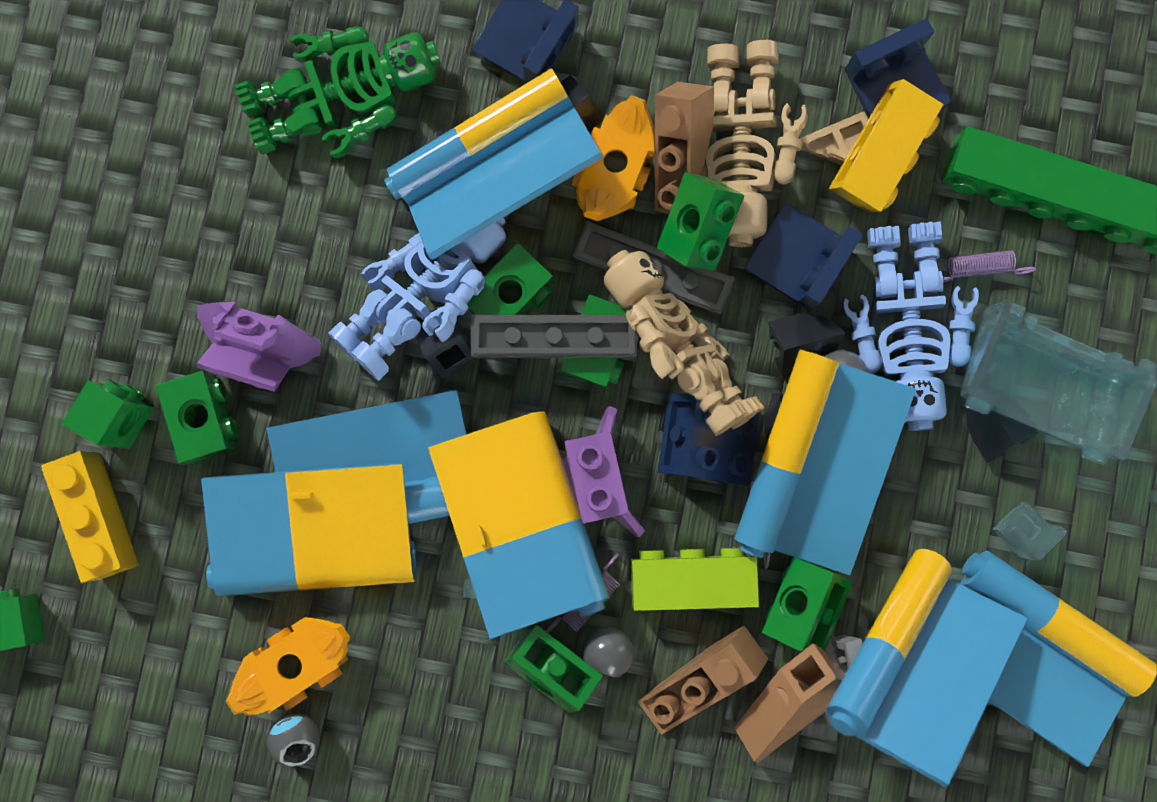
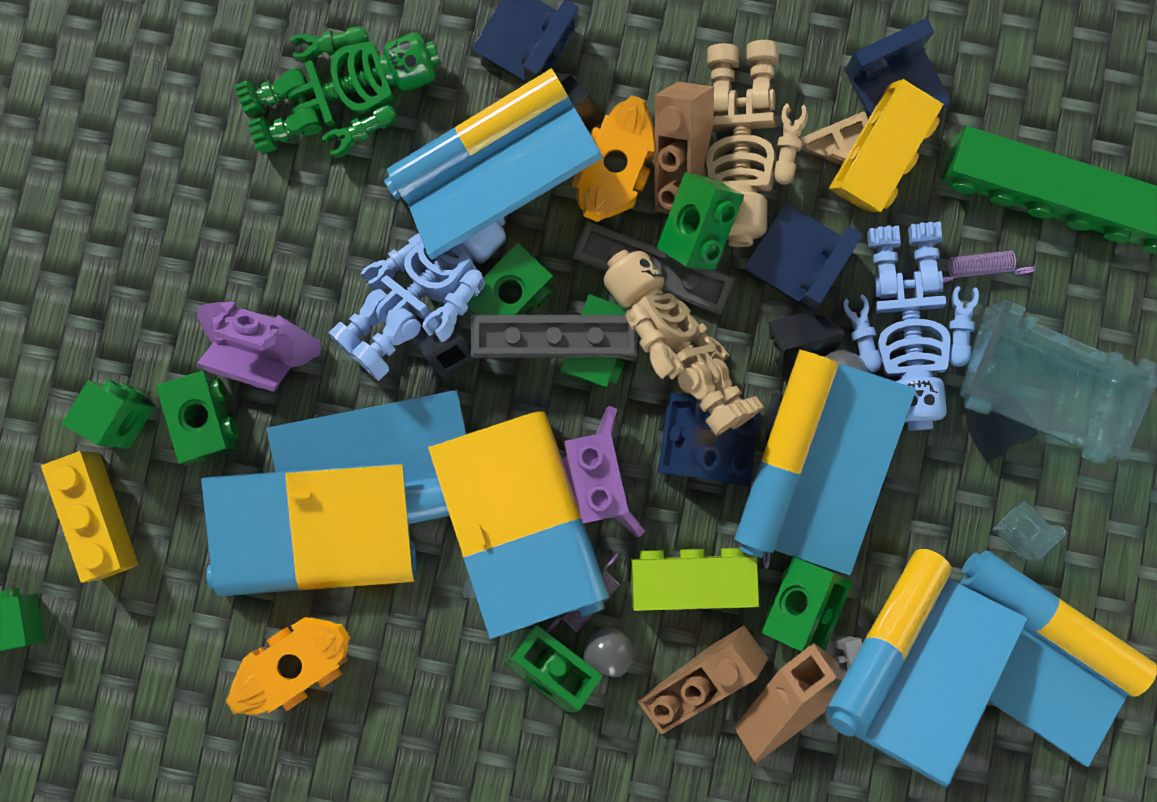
dark grey piece [266,713,320,767] -> none

